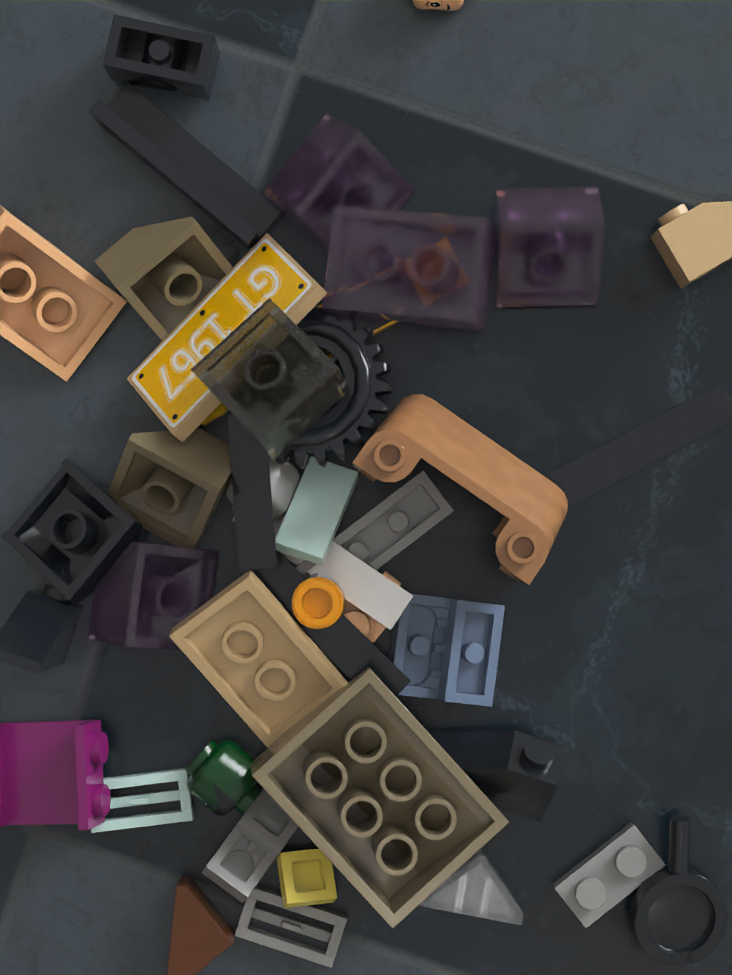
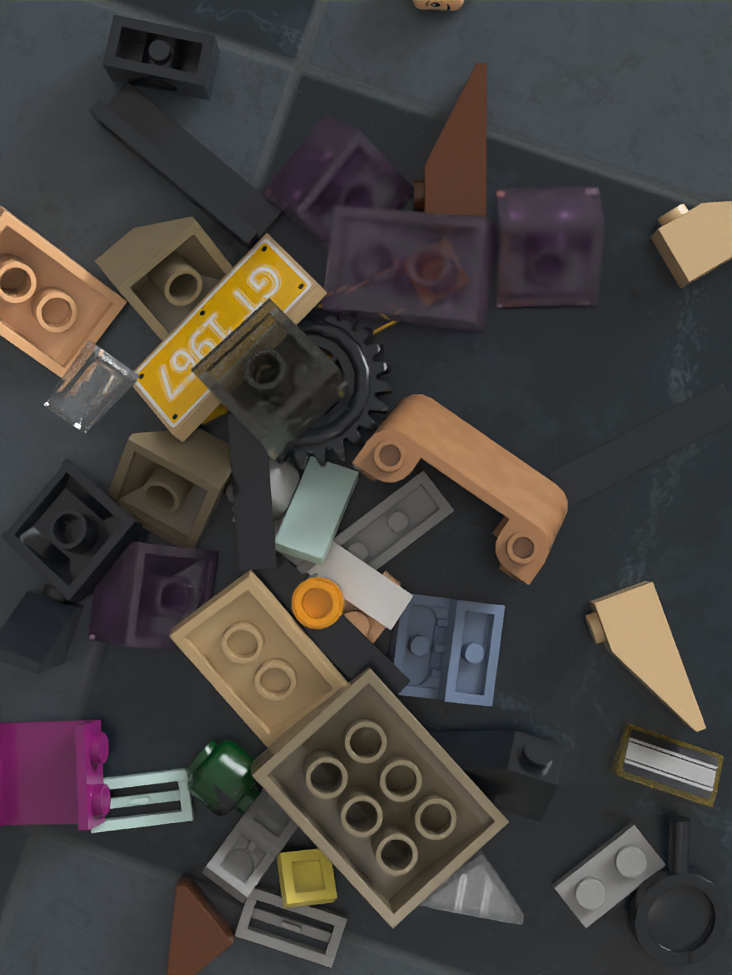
none -> clear slope [44,340,139,434]
none -> reddish brown slope [413,63,487,225]
none -> tan slope [585,581,706,732]
none -> slope [611,723,724,808]

